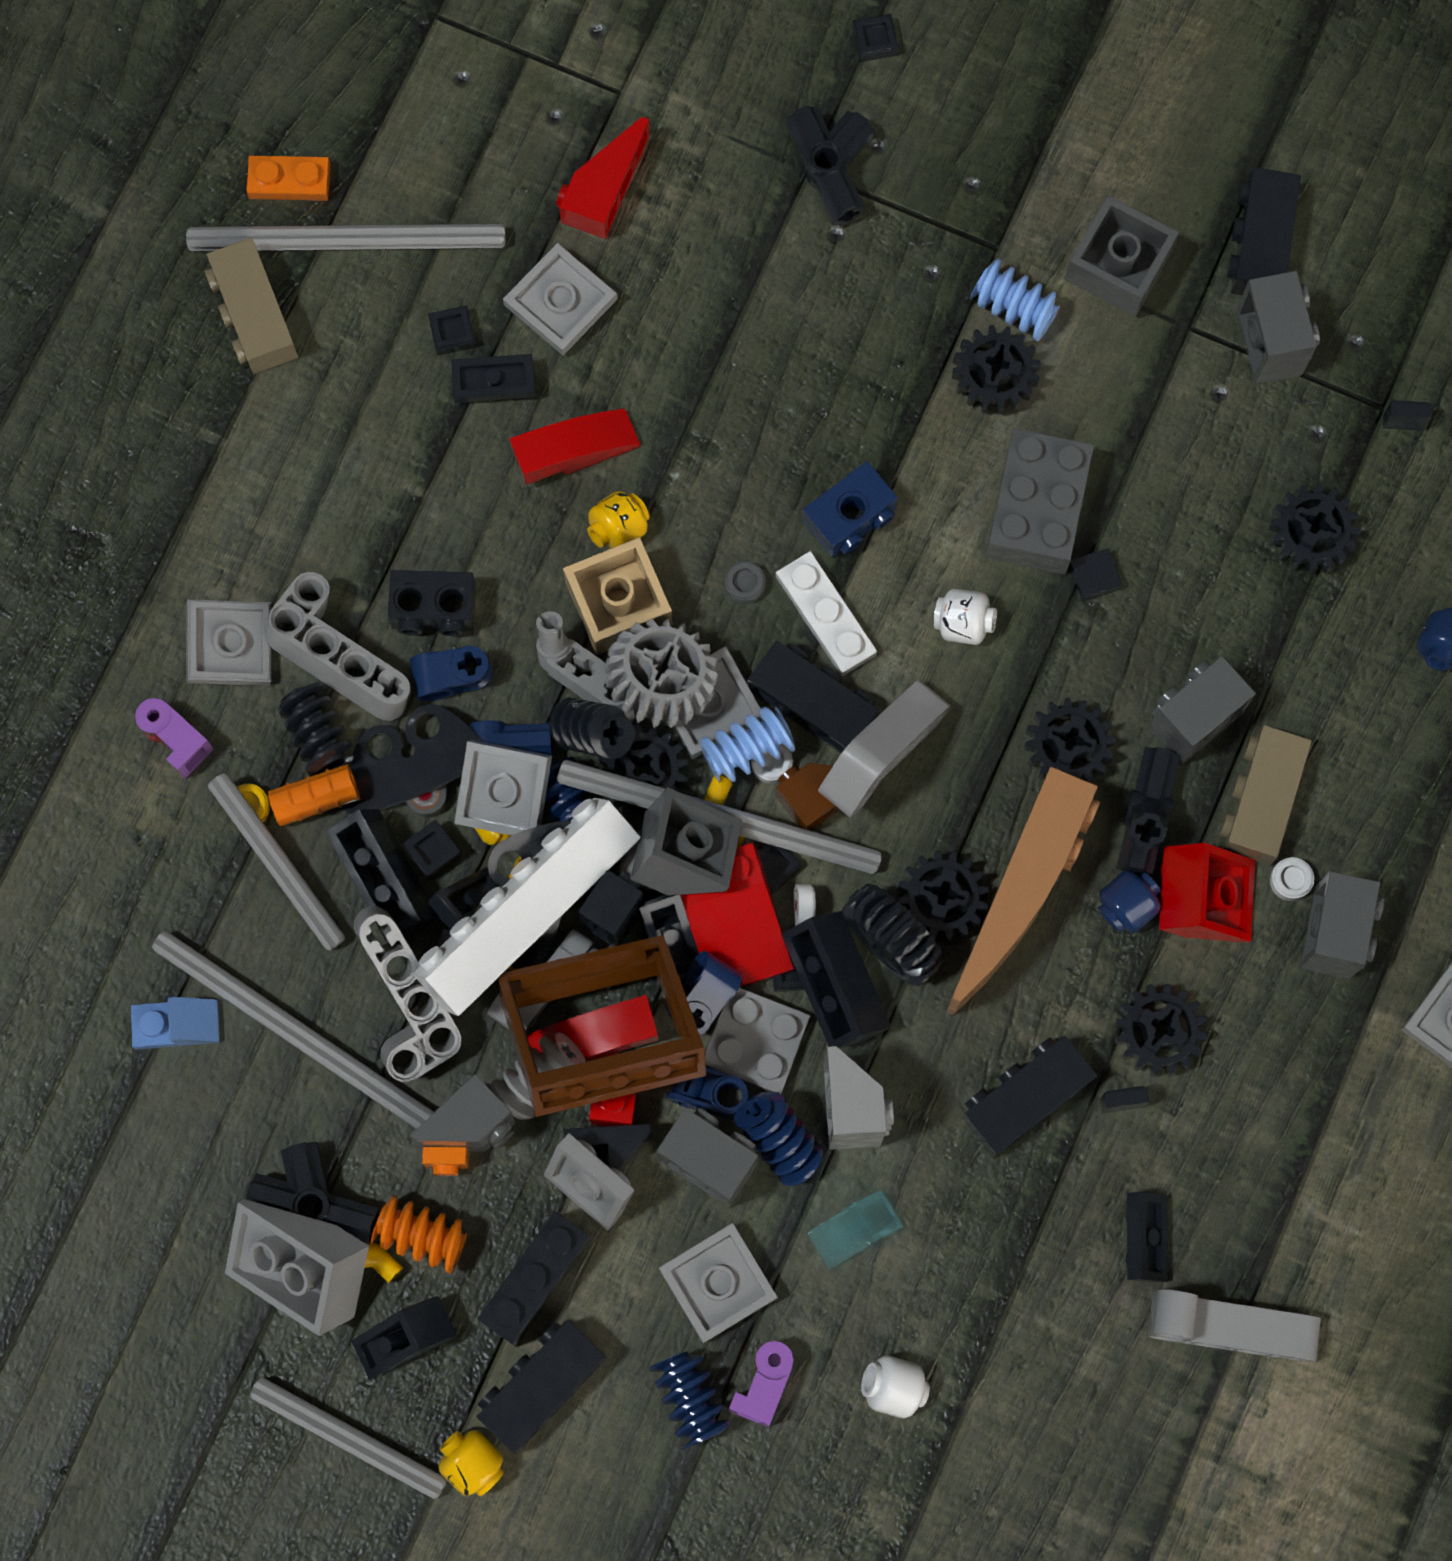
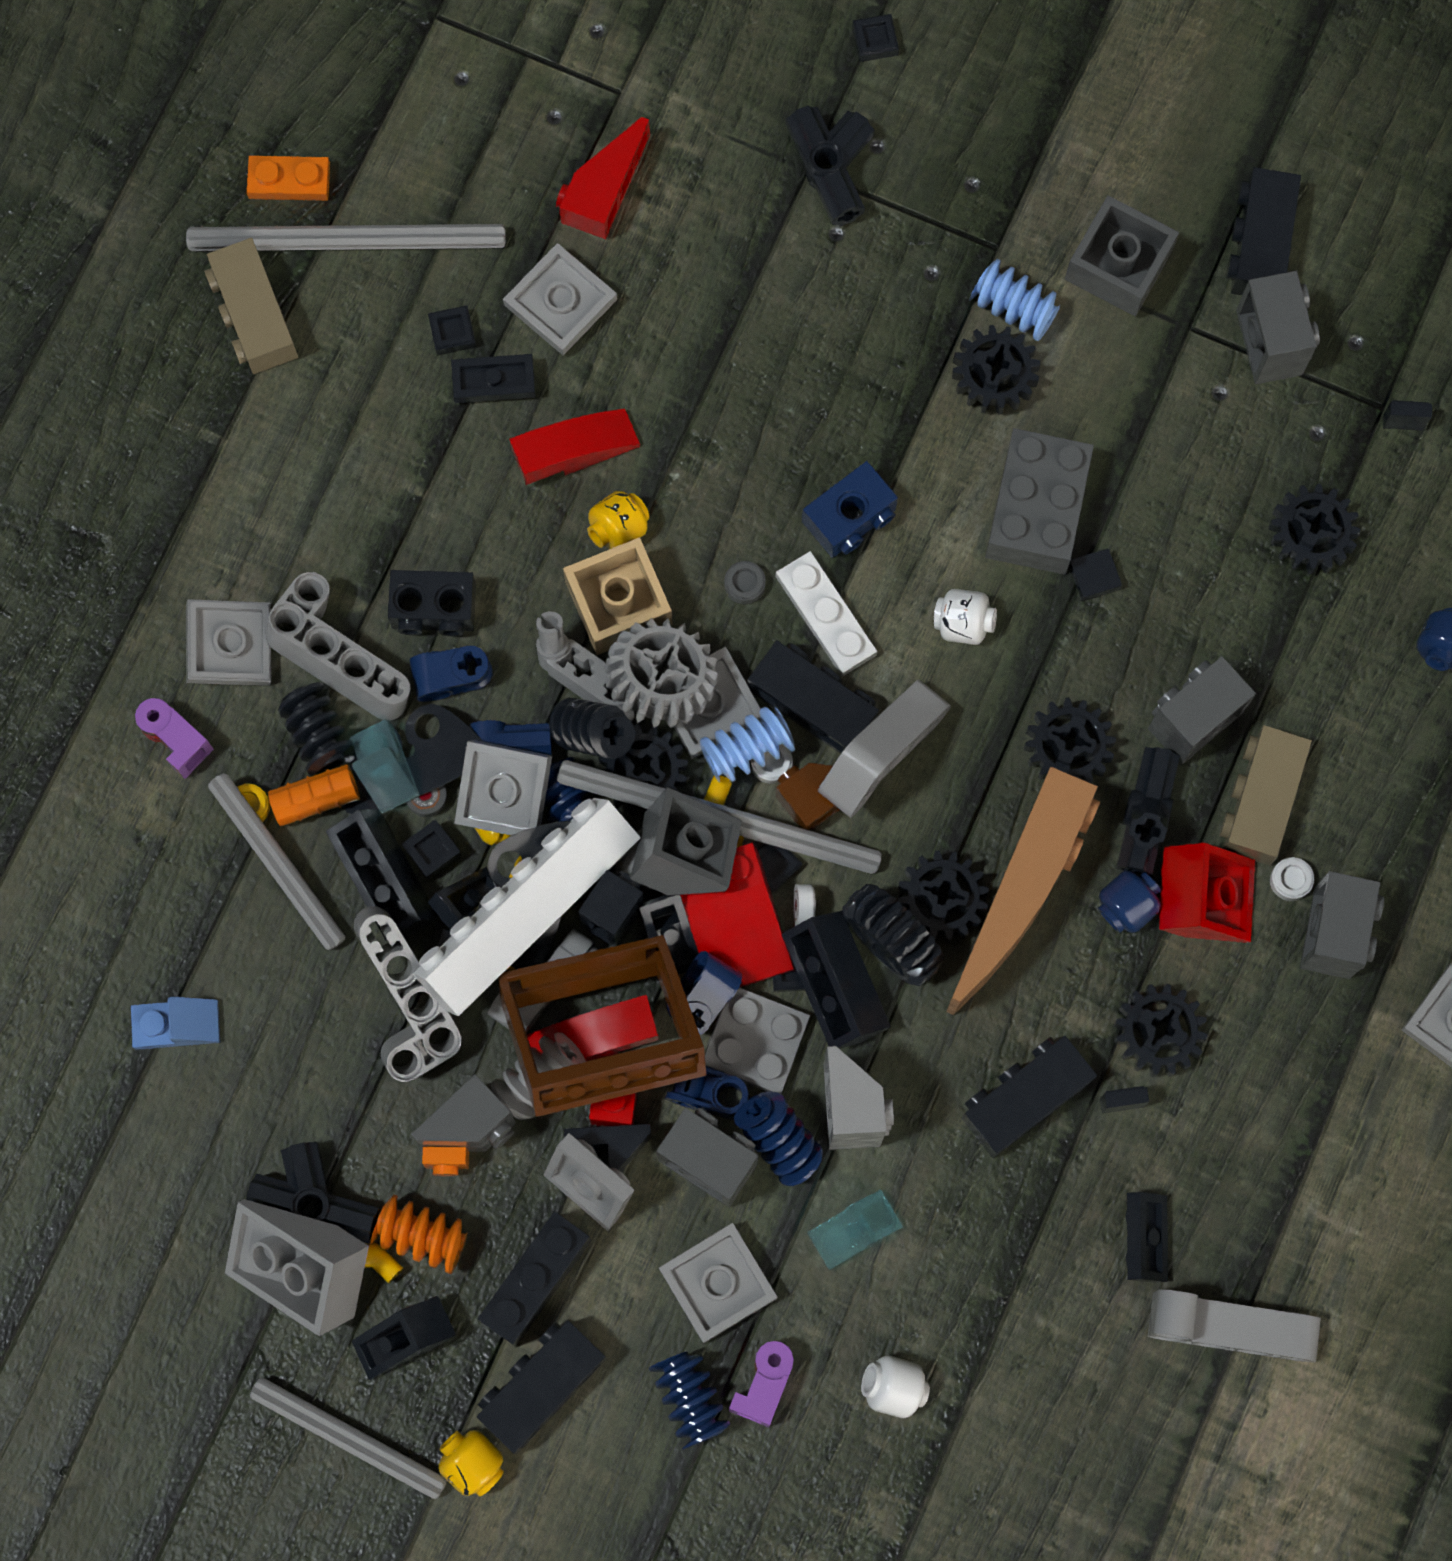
light grey axle [152,931,434,1129] -> none
none -> clear light blue slope [350,719,419,813]

